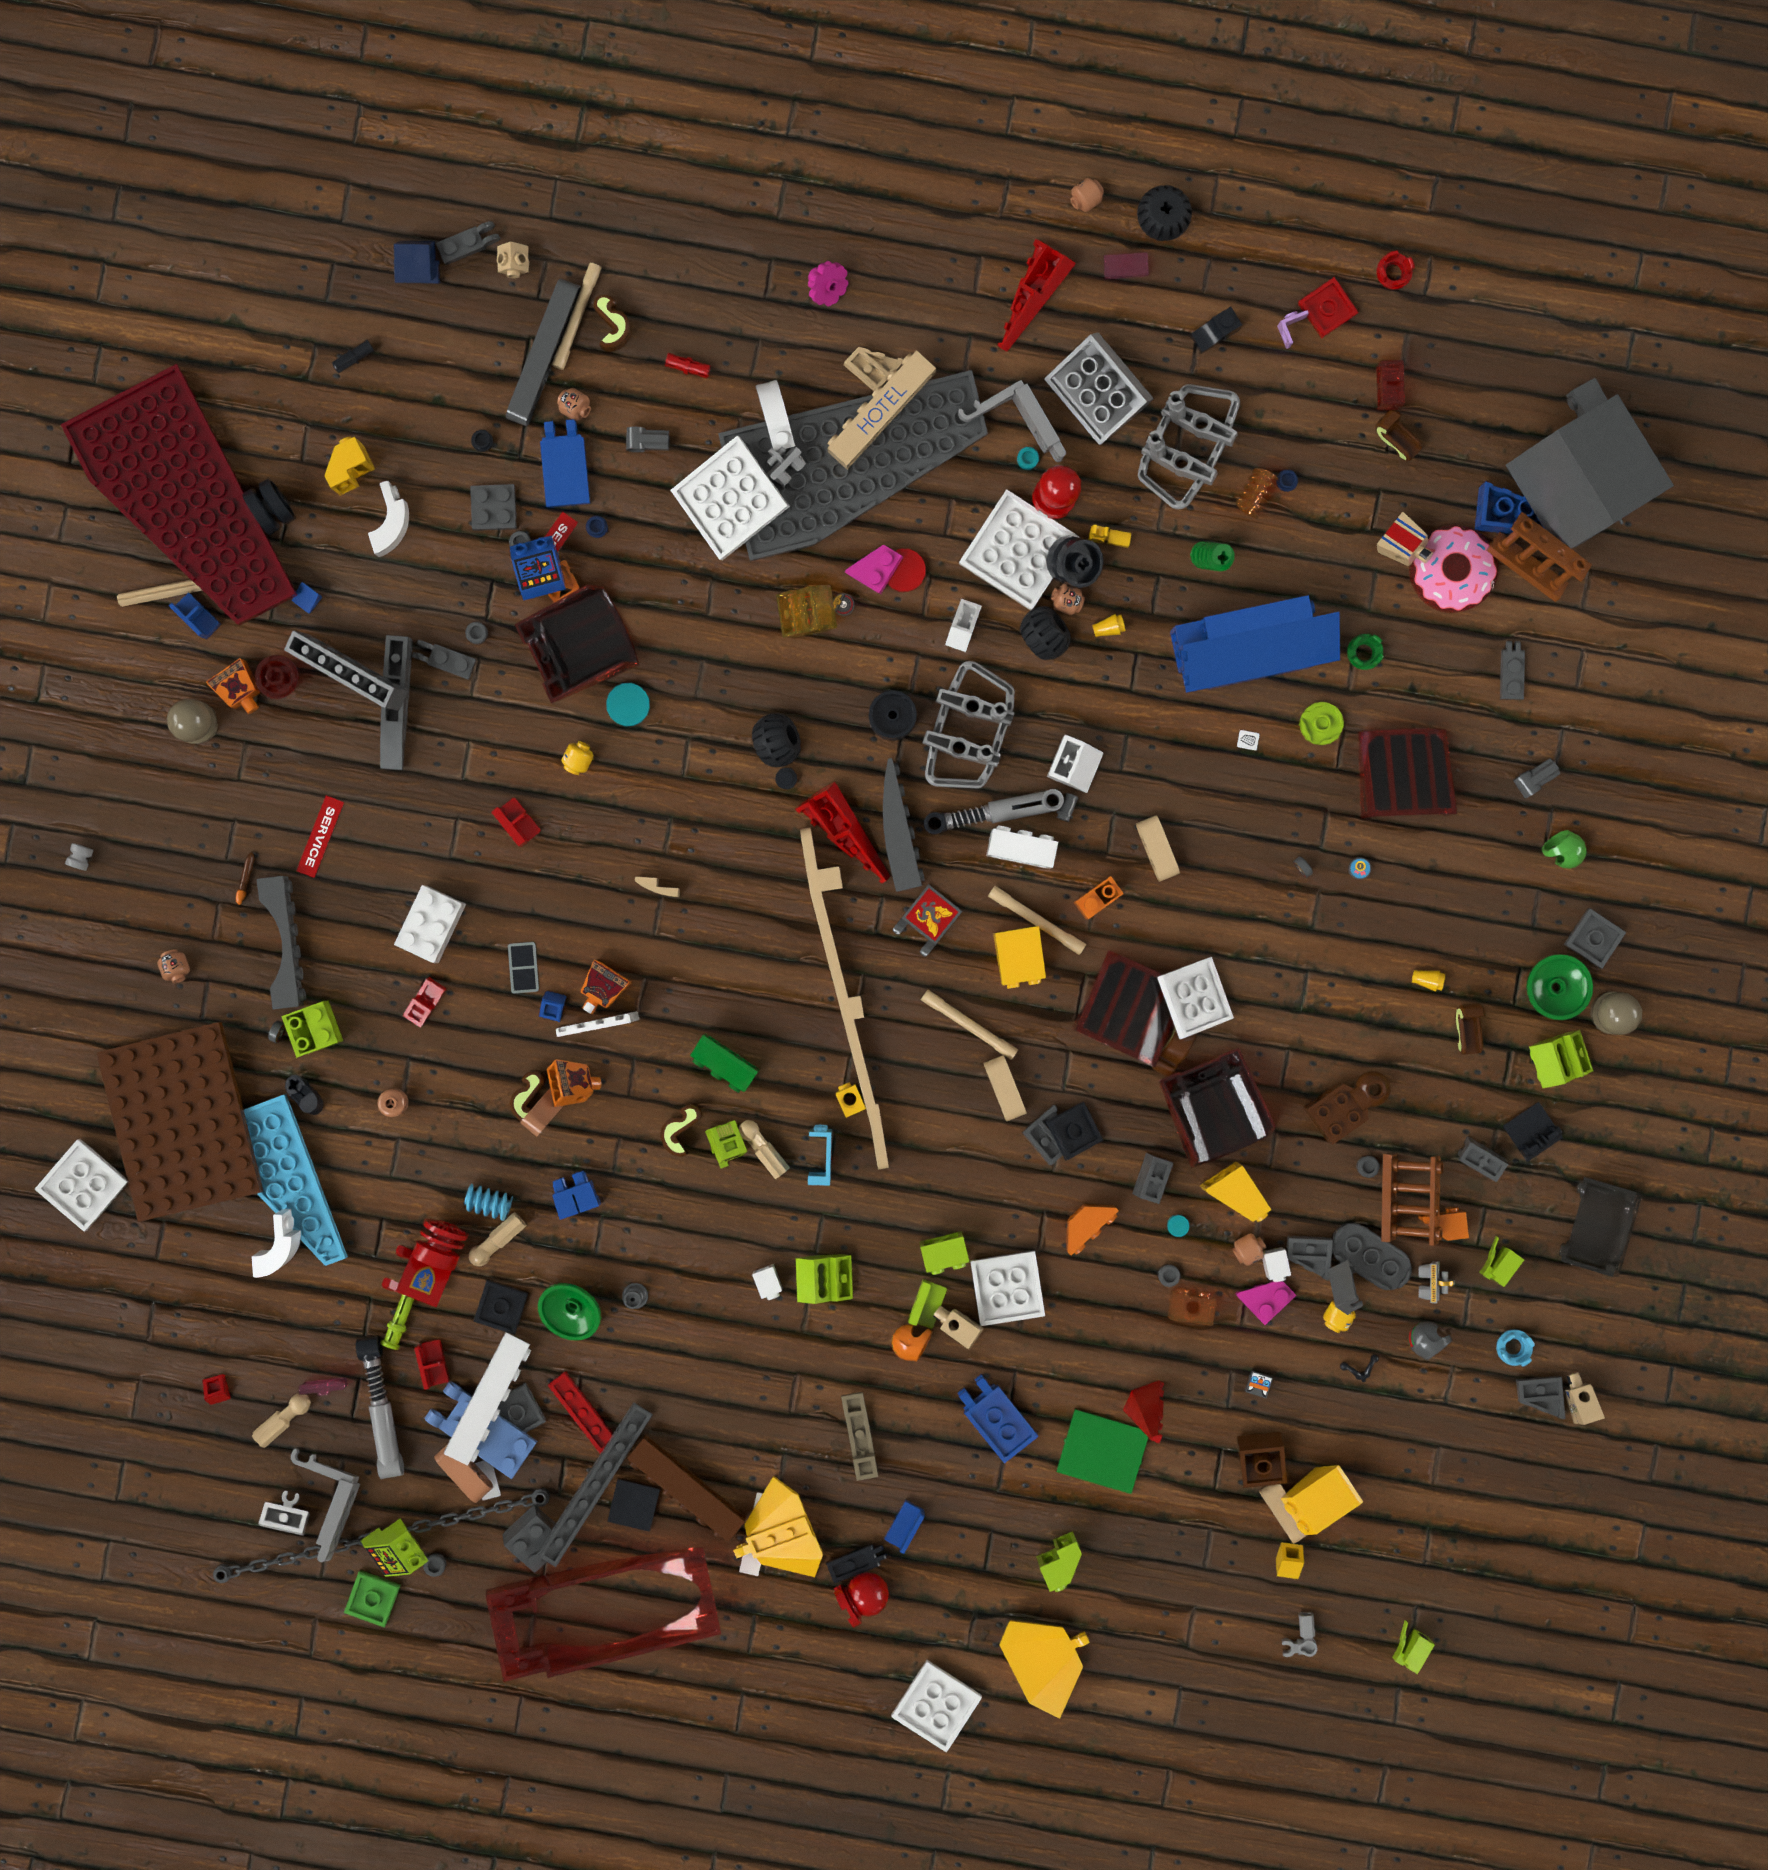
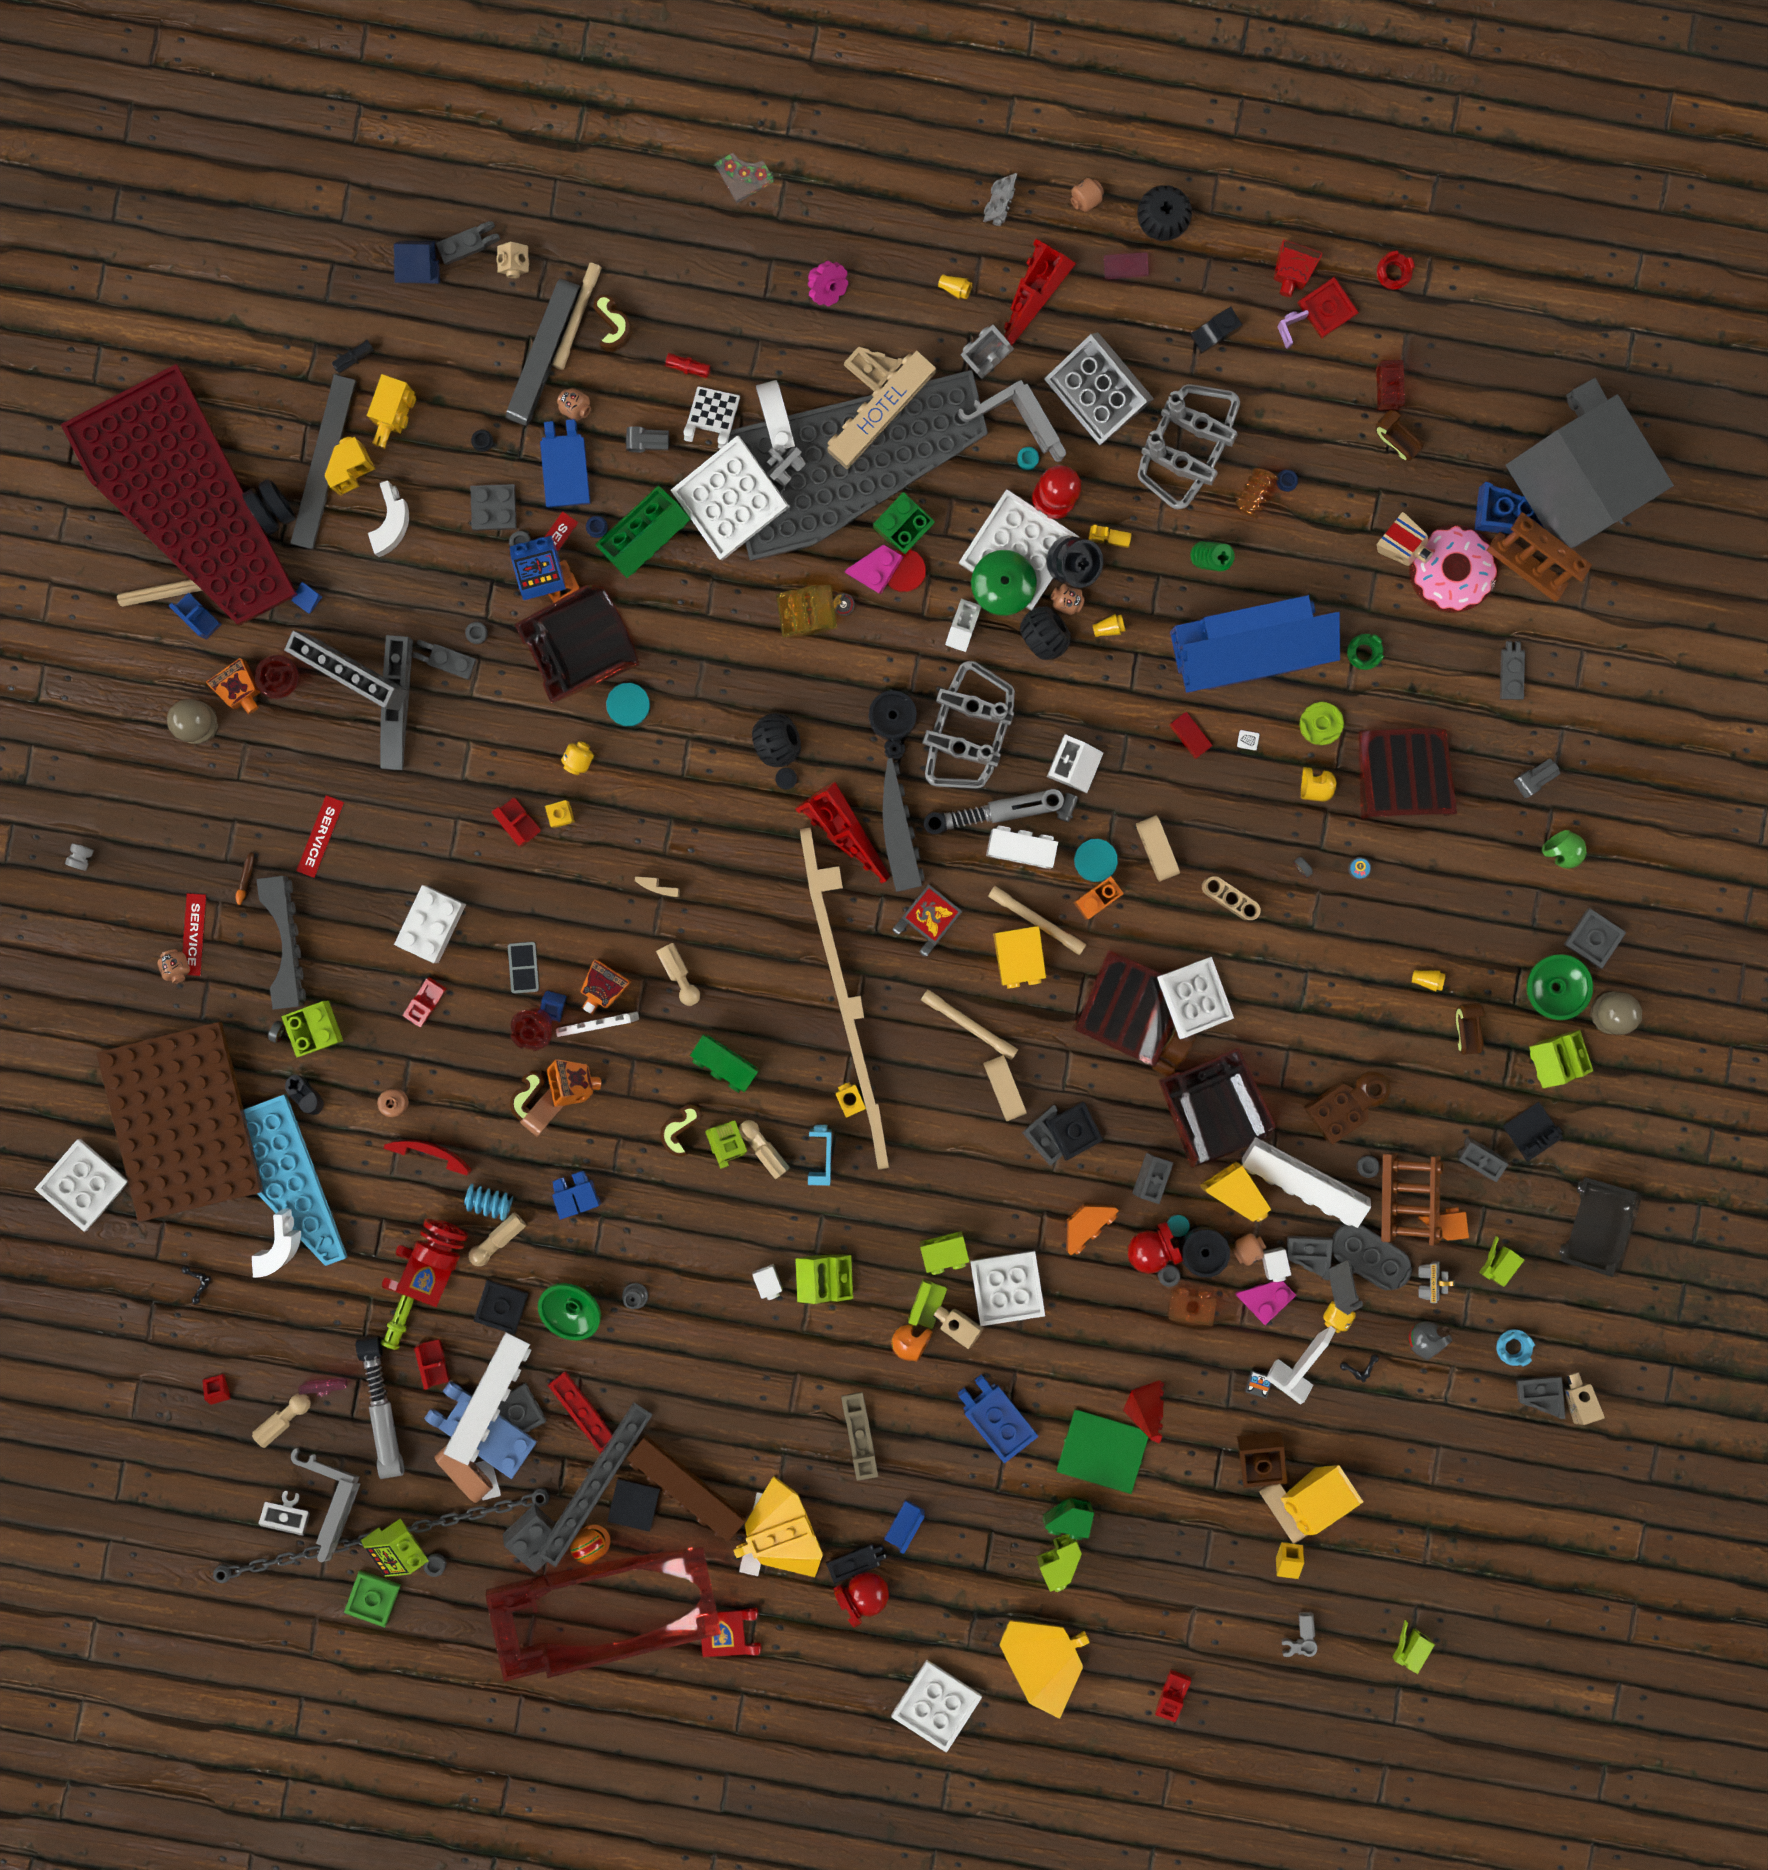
none -> black piece [181,1266,211,1304]
none -> red sticker [182,893,206,976]
none -> dark grey tile [291,375,357,550]
none -> yellow brick [367,374,416,449]
none -> red slope [383,1140,472,1176]
none -> clear red cone [510,1008,552,1051]
none -> yellow brick [545,800,575,828]
none -> orange helmet [570,1524,610,1565]
none -> green slope [595,486,691,578]
none -> tan piece [656,943,700,1006]
none -> white flag [684,387,740,449]
none -> red flag [699,1608,762,1657]
none -> clear tile [714,153,774,203]
none -> green slope [873,492,935,554]
none -> black plate [884,739,905,760]
none -> yellow cone [938,274,972,300]
none -> light grey window [960,325,1014,379]
none -> green dish [971,550,1037,616]
none -> light grey hinge [983,173,1017,226]
none -> green slope [1042,1498,1094,1540]
none -> teal tile [1074,839,1118,882]
none -> red tile [1128,1222,1183,1274]
none -> red slope [1155,1669,1191,1723]
none -> red slope [1169,712,1213,759]
none -> black wheel [1179,1226,1230,1277]
none -> tan beam [1202,877,1261,920]
none -> white brick [1242,1137,1371,1228]
none -> white piece [1266,1326,1336,1404]
none -> red torso [1274,239,1323,297]
none -> yellow helmet [1301,767,1336,801]

